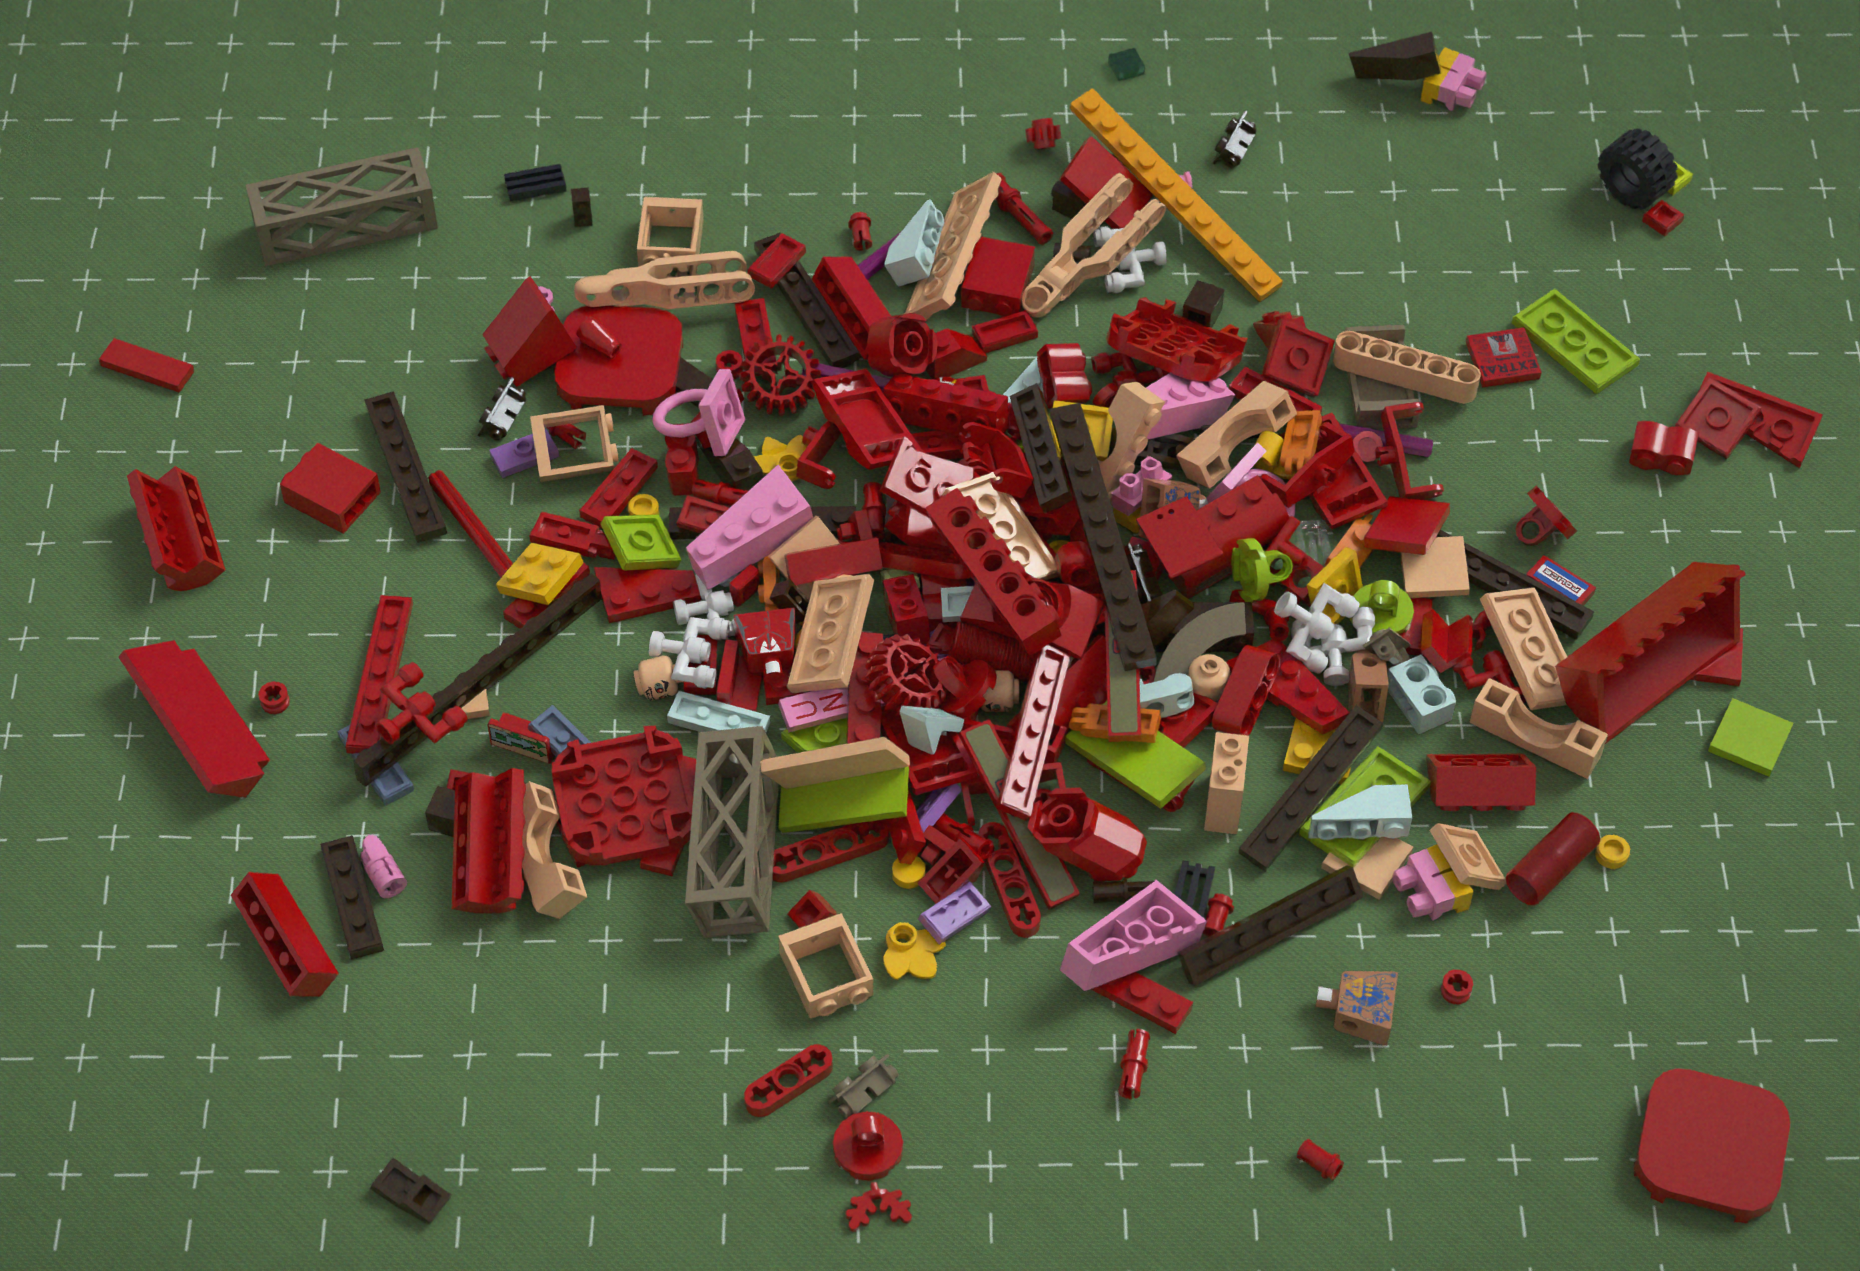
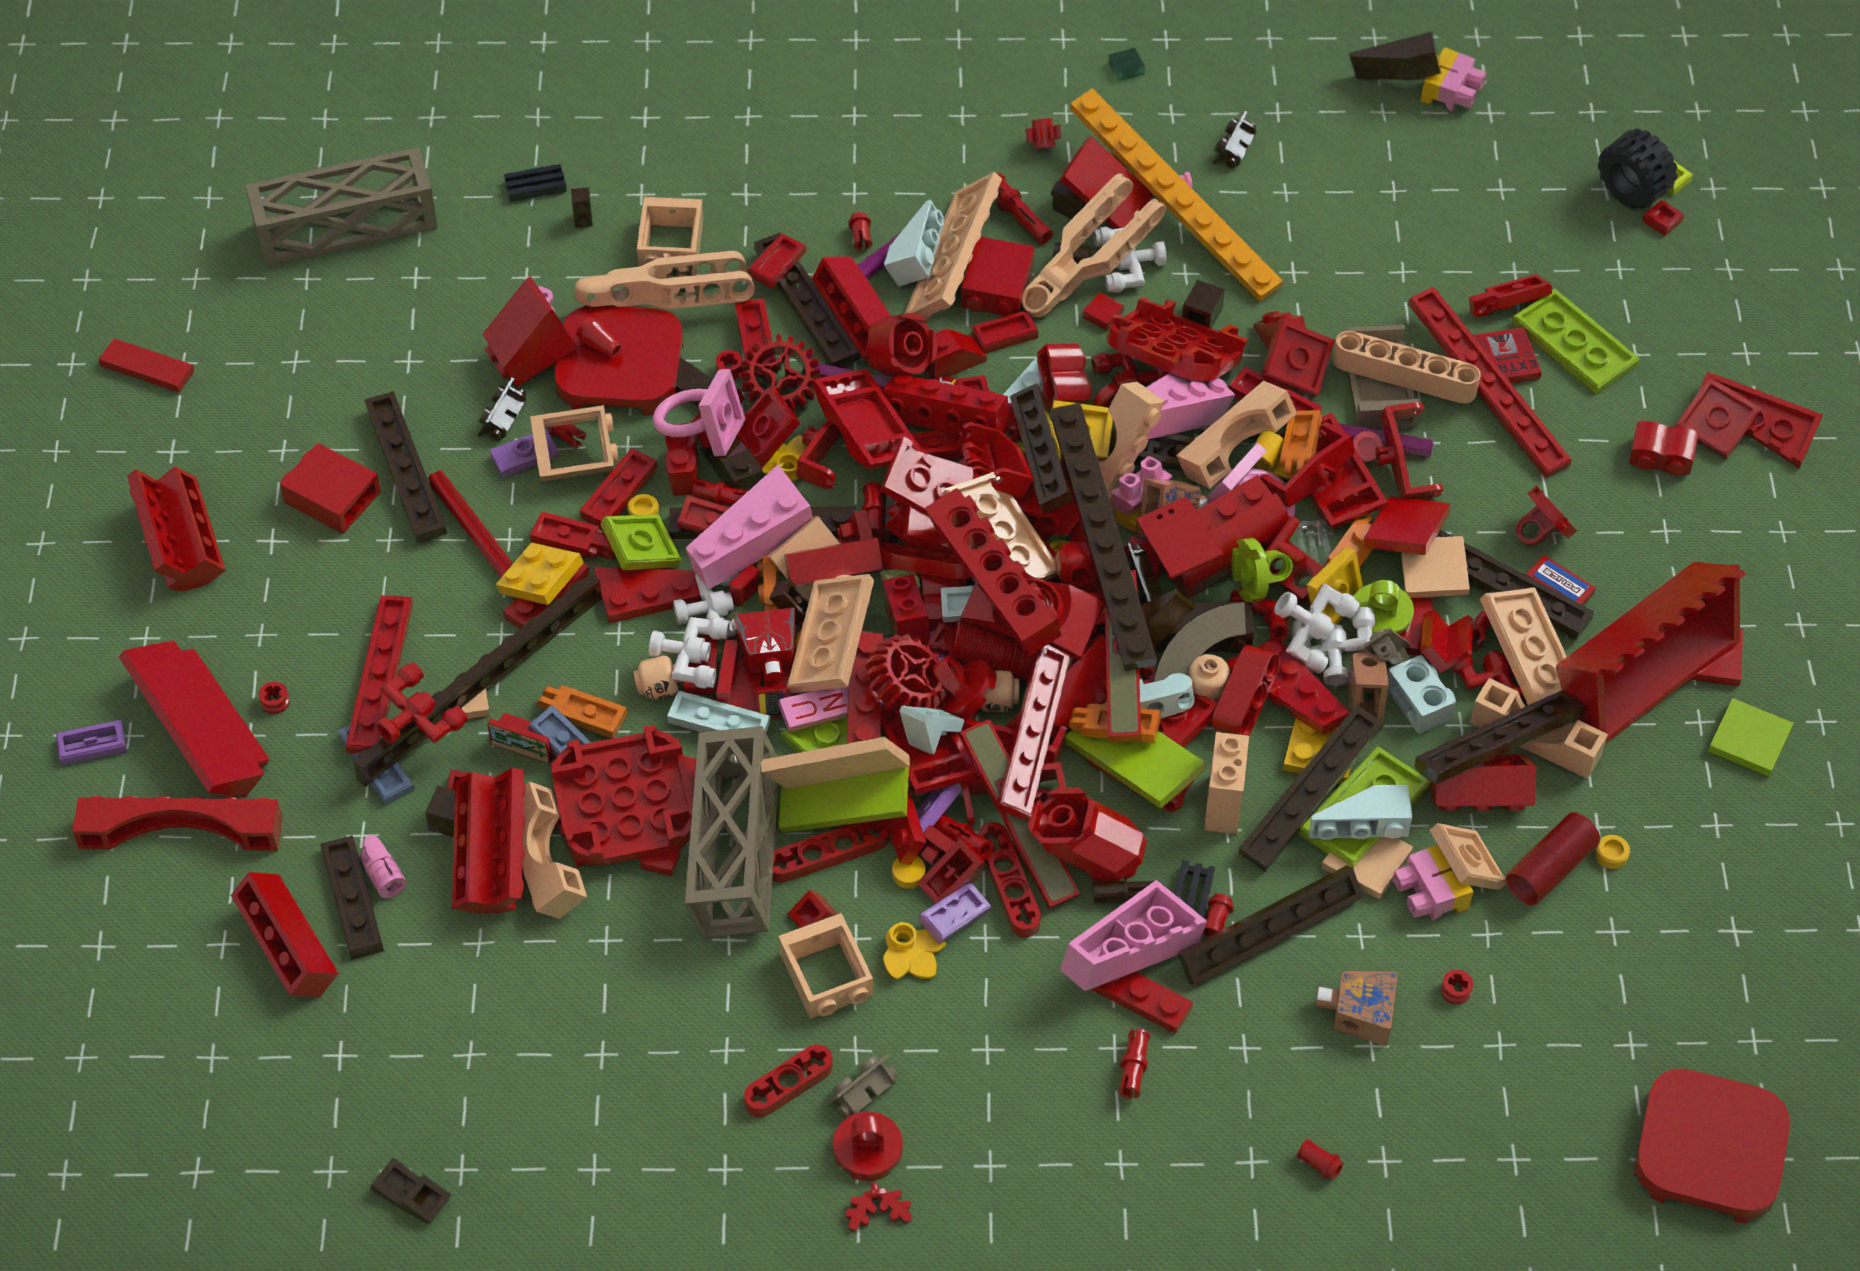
none -> medium lavender tile [56,720,127,766]
none -> red arch [72,796,283,851]
none -> orange hinge [537,685,628,739]
none -> red tile [736,386,801,468]
none -> slope [754,684,788,719]
none -> red tile [1082,292,1124,330]
none -> red tile [1408,286,1572,478]
none -> dark brown plate [1414,690,1585,784]
none -> red hinge [1469,274,1552,317]

